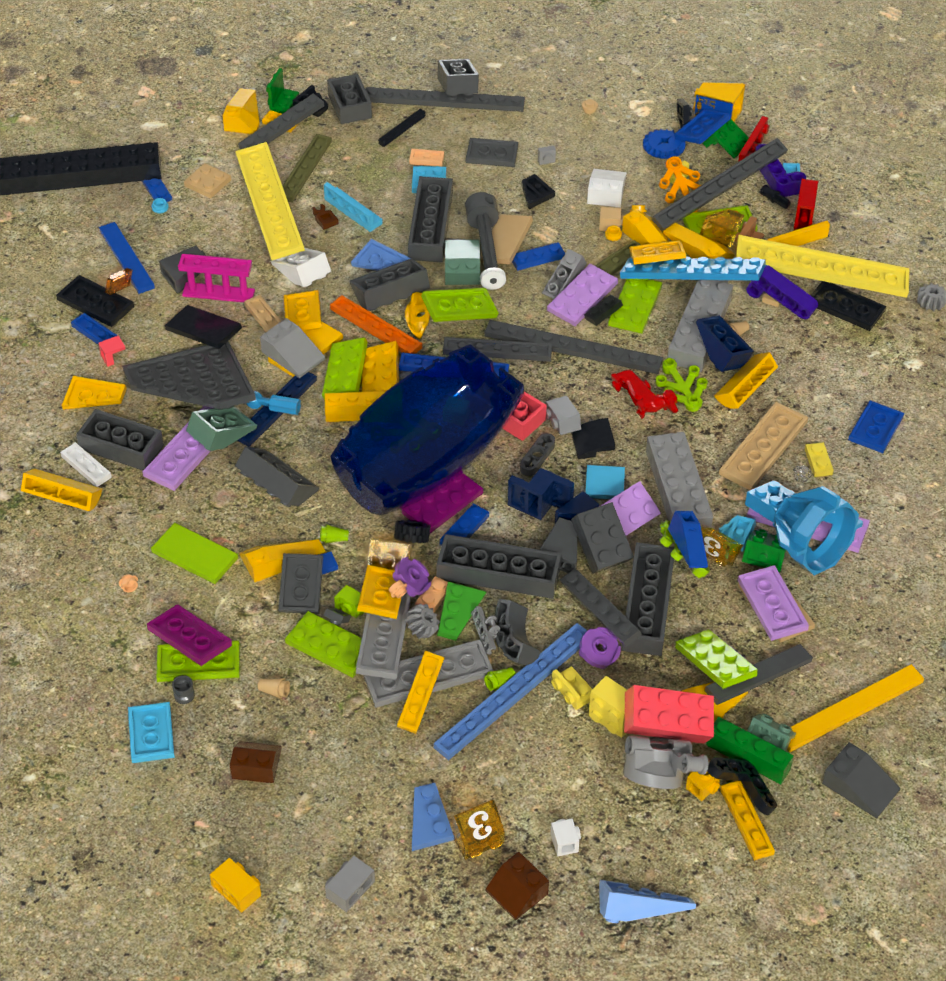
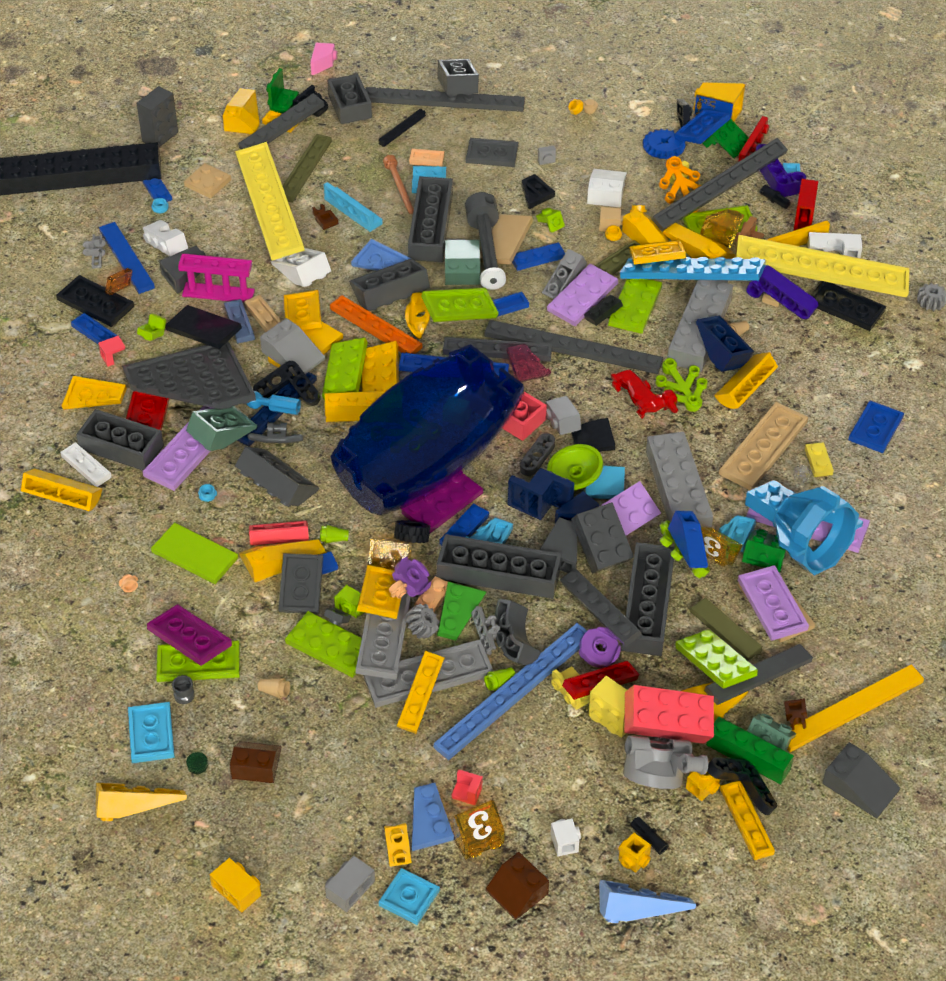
none -> light grey piece [83,234,105,269]
none -> yellow wedge [95,783,187,821]
none -> red tile [126,391,170,431]
none -> dark grey brick [136,86,178,147]
none -> lime bracket [137,313,166,341]
none -> white arch [143,220,188,256]
none -> clear green tile [186,752,208,774]
none -> medium azure plate [198,484,217,502]
none -> sand blue plate [224,299,255,344]
none -> dark grey piece [248,422,304,443]
none -> coral slope [249,521,309,546]
none -> black beam [253,361,320,406]
none -> bright pink slope [311,42,337,75]
none -> medium azure tile [378,868,440,925]
none -> nougat piece [383,155,414,214]
none -> yellow hips [384,823,412,867]
none -> coral panel [452,770,483,805]
none -> medium azure wing [465,518,513,544]
none -> blue tile [492,292,529,317]
none -> clear pink wing [506,344,551,383]
none -> lime bracket [536,208,565,232]
none -> lime dish [547,444,603,490]
none -> red plate [562,661,640,700]
none -> yellow plate [568,99,583,115]
none -> yellow brick [618,832,651,873]
none -> black axle [630,817,669,855]
none -> olive tile [690,598,763,661]
none -> reddish brown plate [784,698,808,730]
none -> white arch [807,232,862,258]

